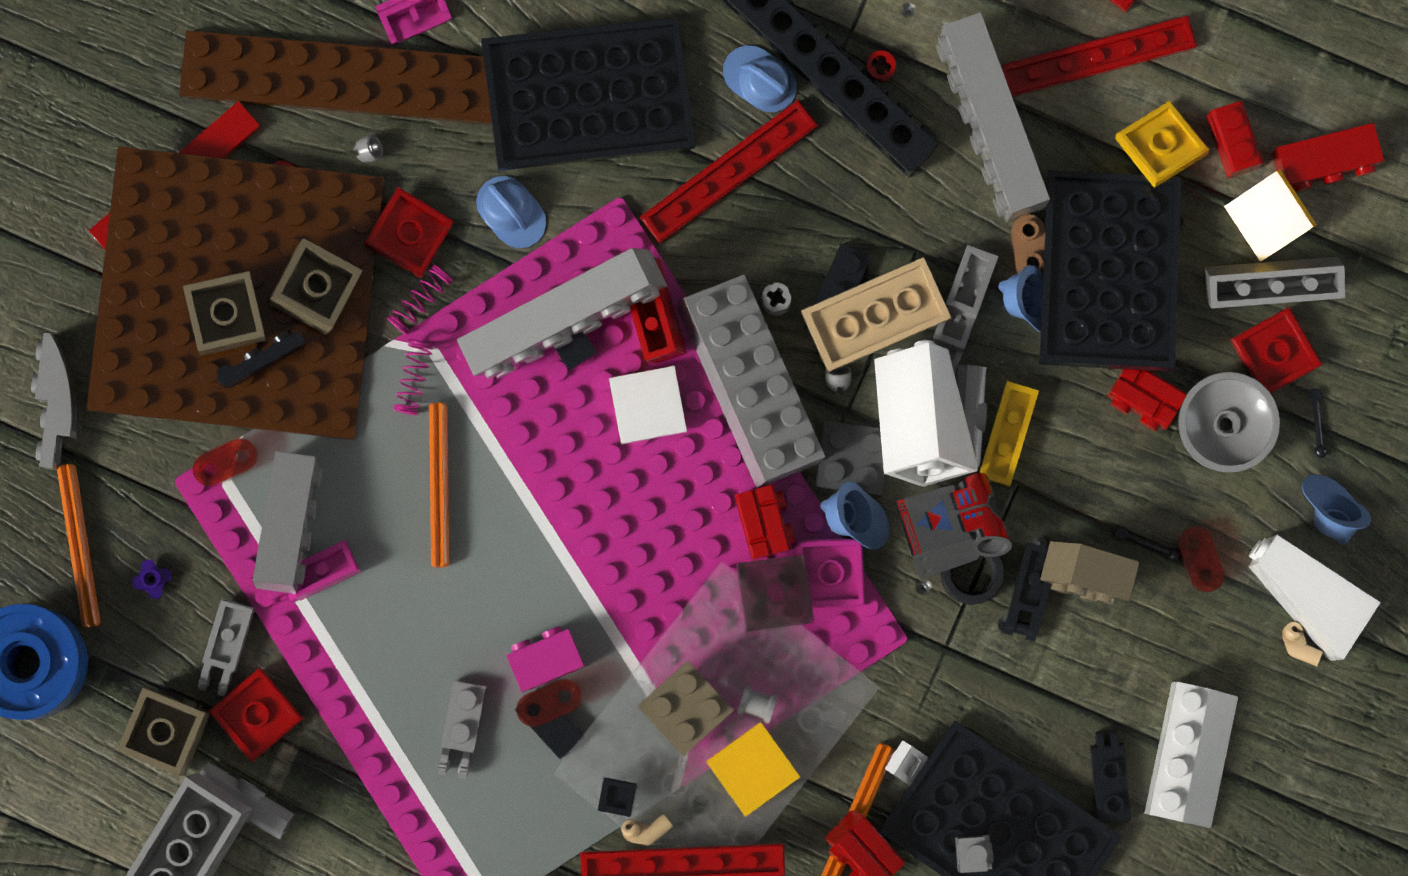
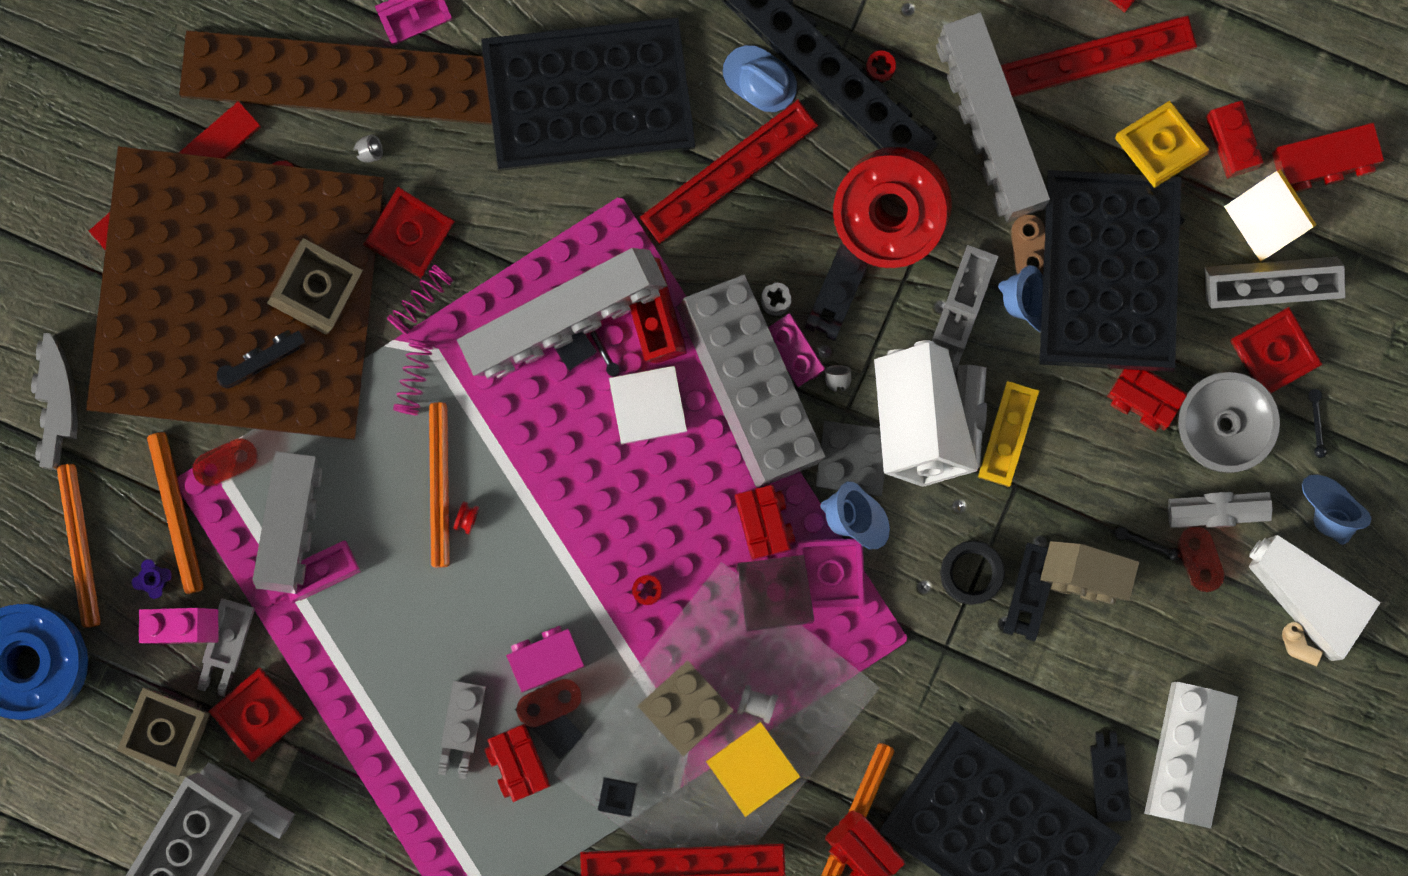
dark tan brick [183,271,266,356] -> none
medium blue piece [476,176,546,248] -> none
tan arm [621,814,674,846] -> none
tan plate [801,257,951,373] -> none
white plate [885,741,928,785] -> none
dark grey piece [894,473,1012,580] -> none
light grey brick [955,835,993,873] -> none
none -> dark pink brick [139,608,218,644]
none -> orange axle [147,432,204,594]
none -> red bush [453,501,479,535]
none -> red brick [484,724,551,802]
none -> black hinge [589,330,619,376]
none -> red bush [632,575,662,606]
none -> dark pink hinge [768,313,825,387]
none -> red piece [833,147,952,268]
none -> light grey piece [1167,492,1273,528]

